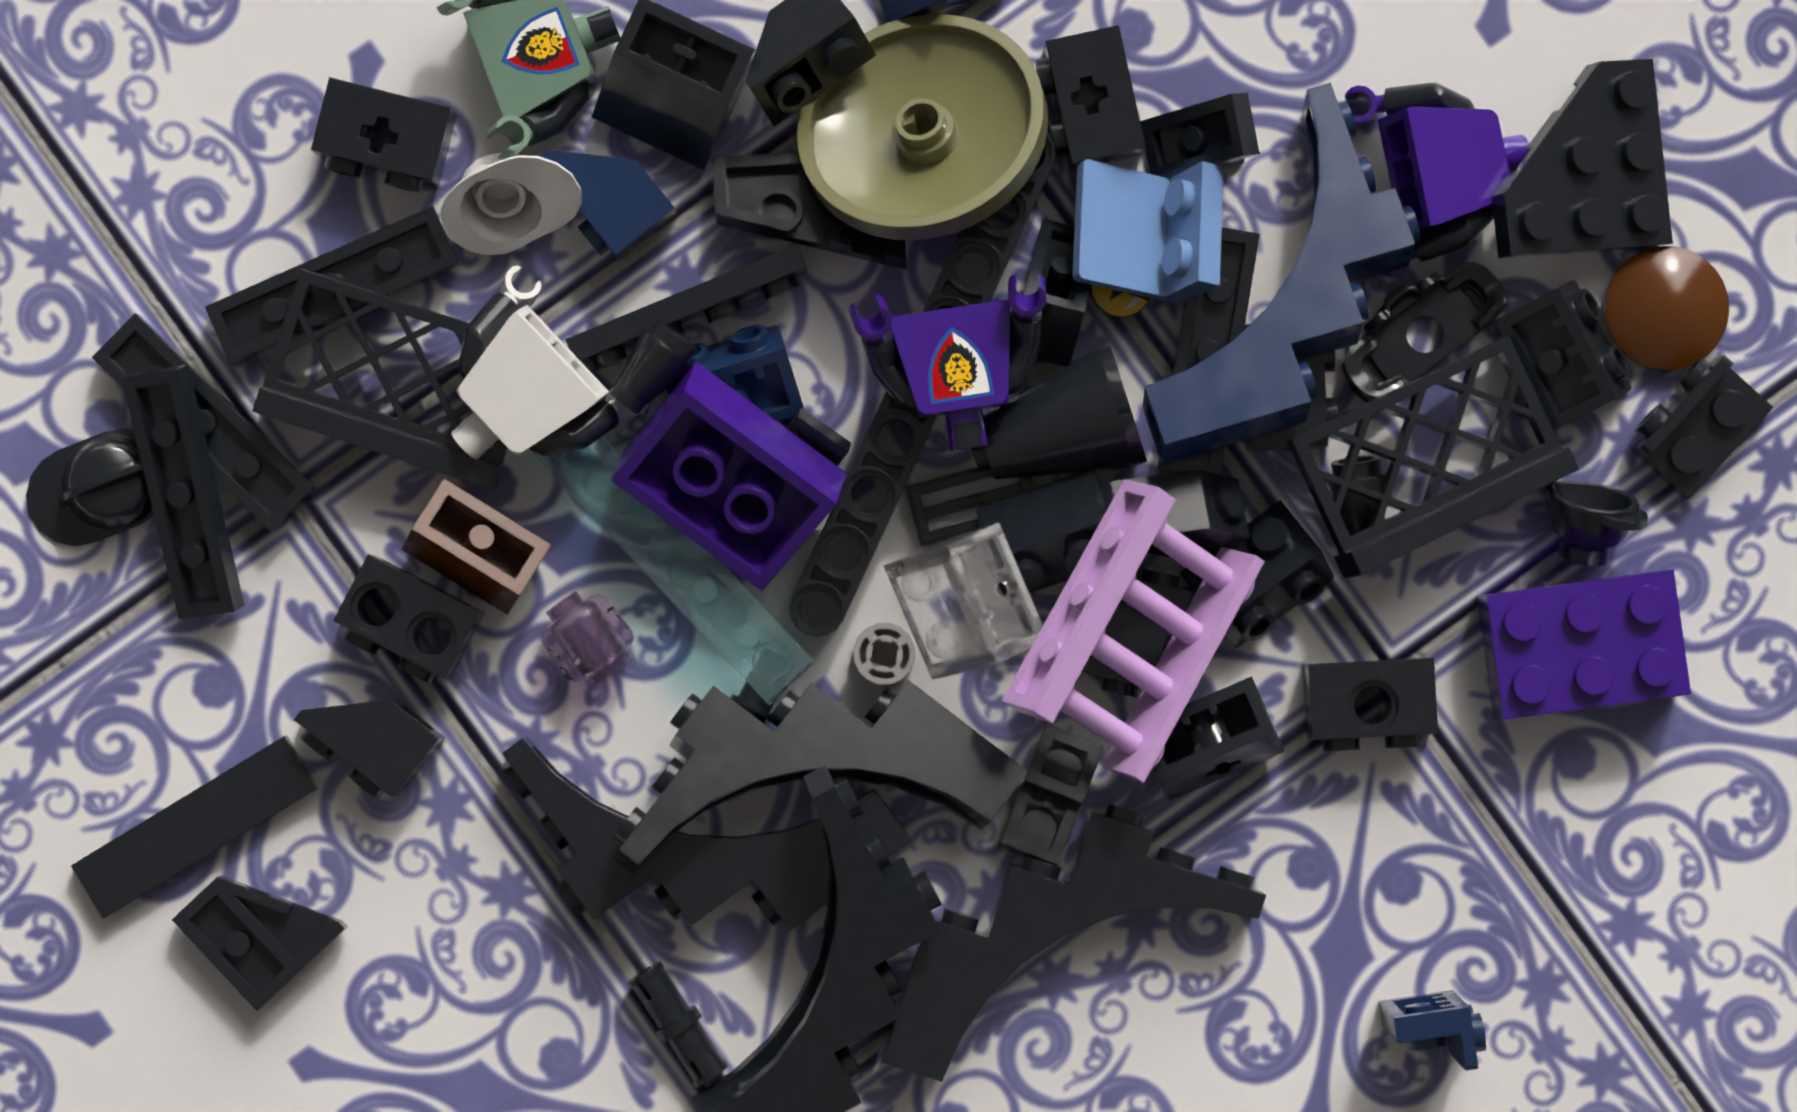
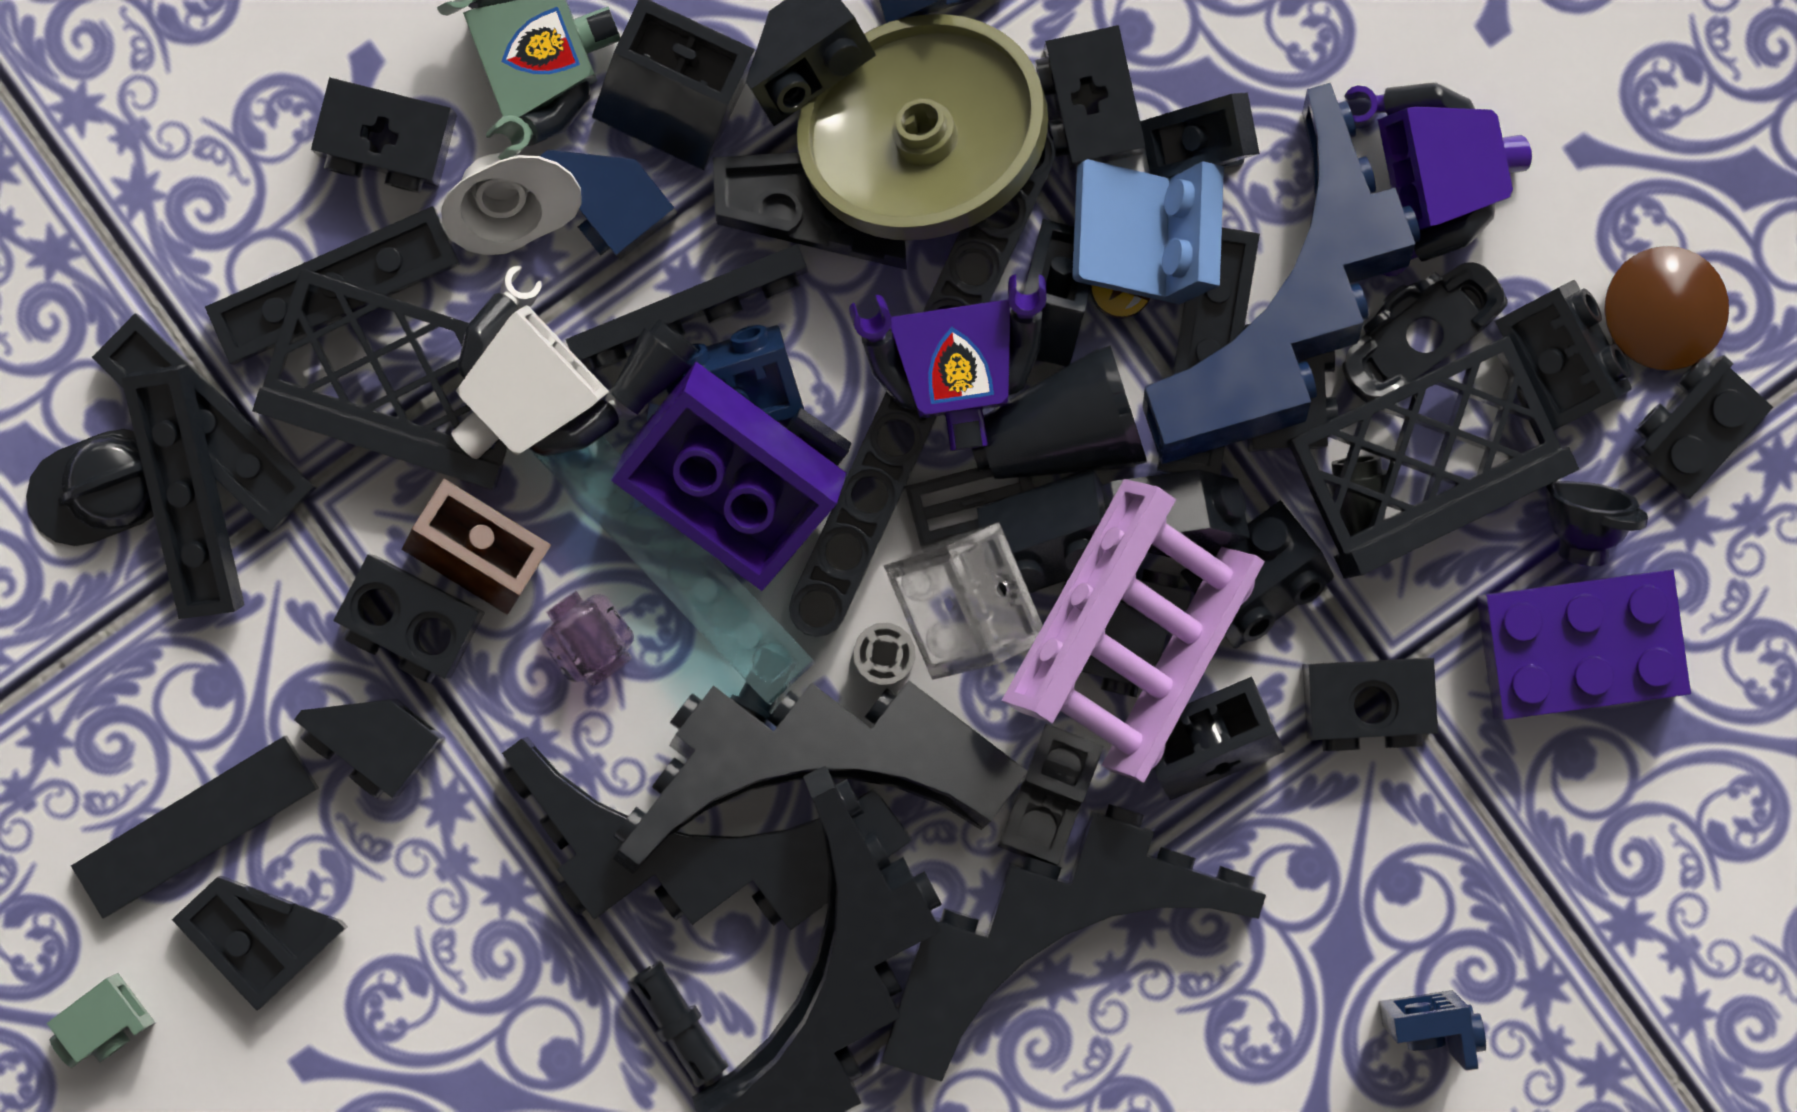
black plate [1492,59,1673,259] -> none
none -> sand green brick [46,973,155,1068]

